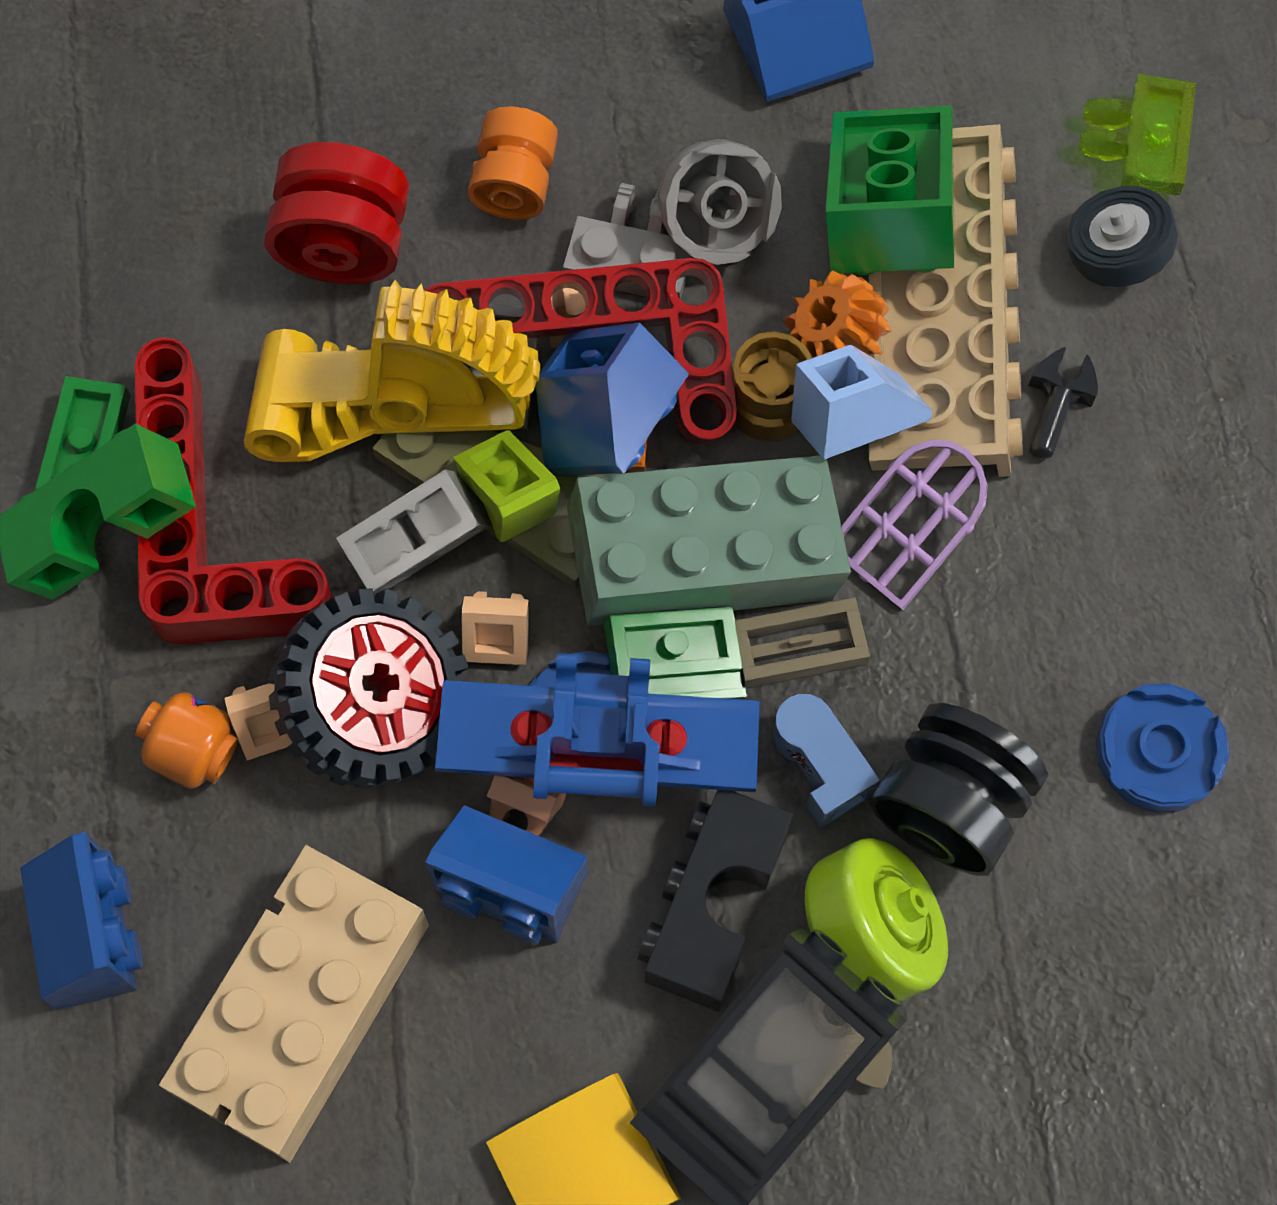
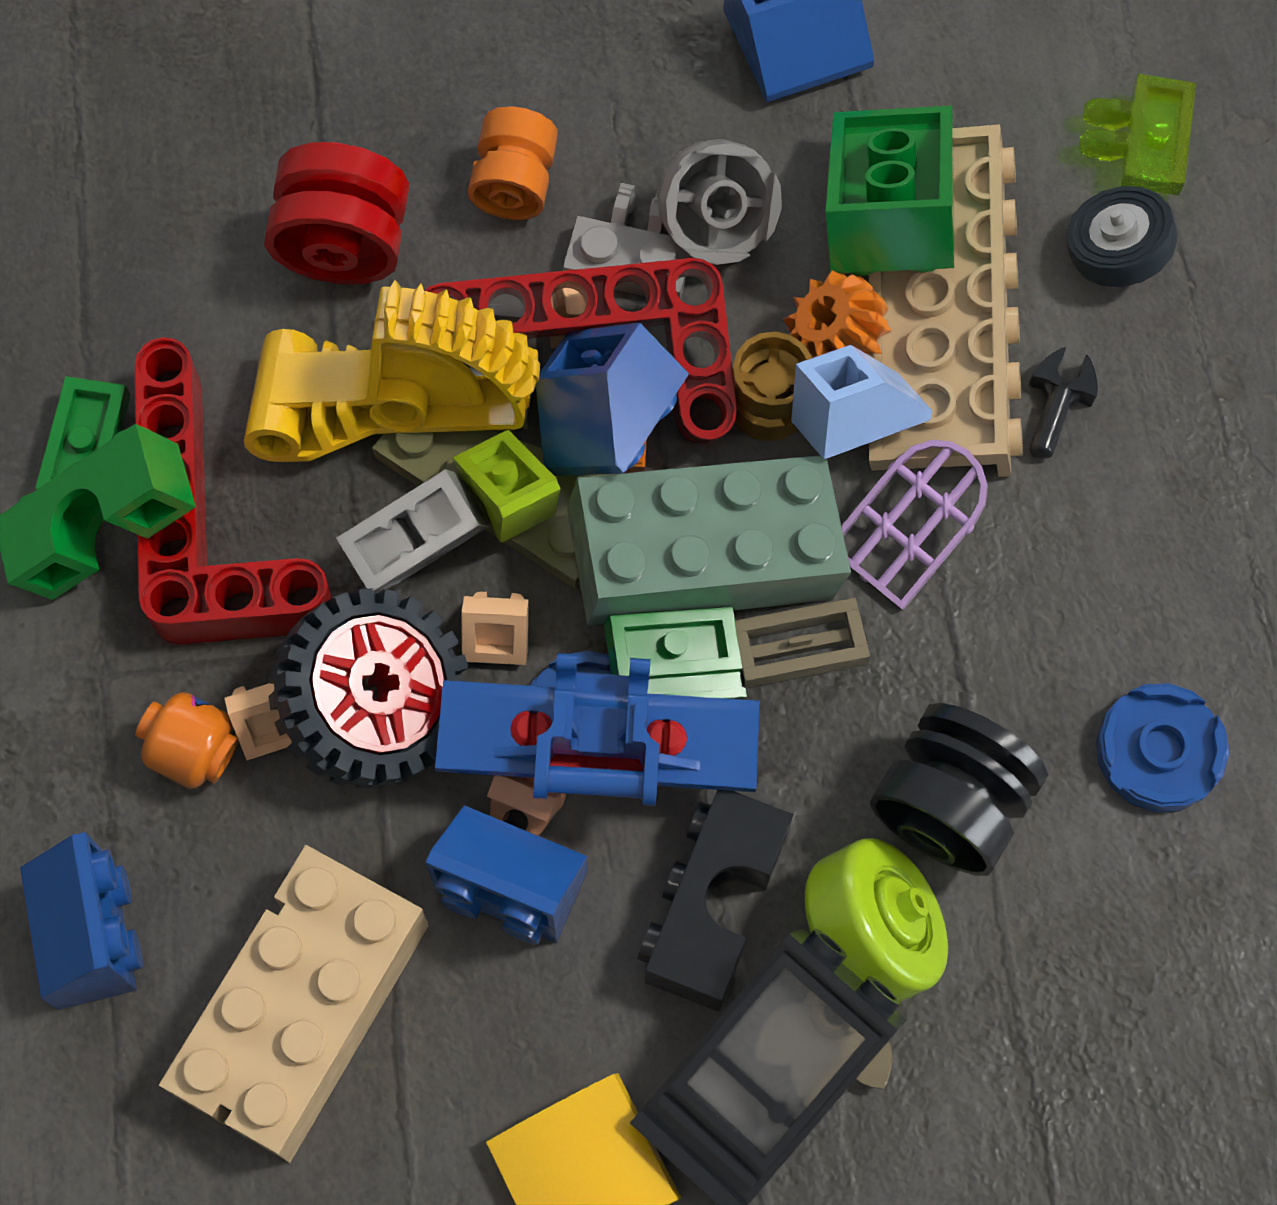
medium blue leg [773,694,880,829] -> none

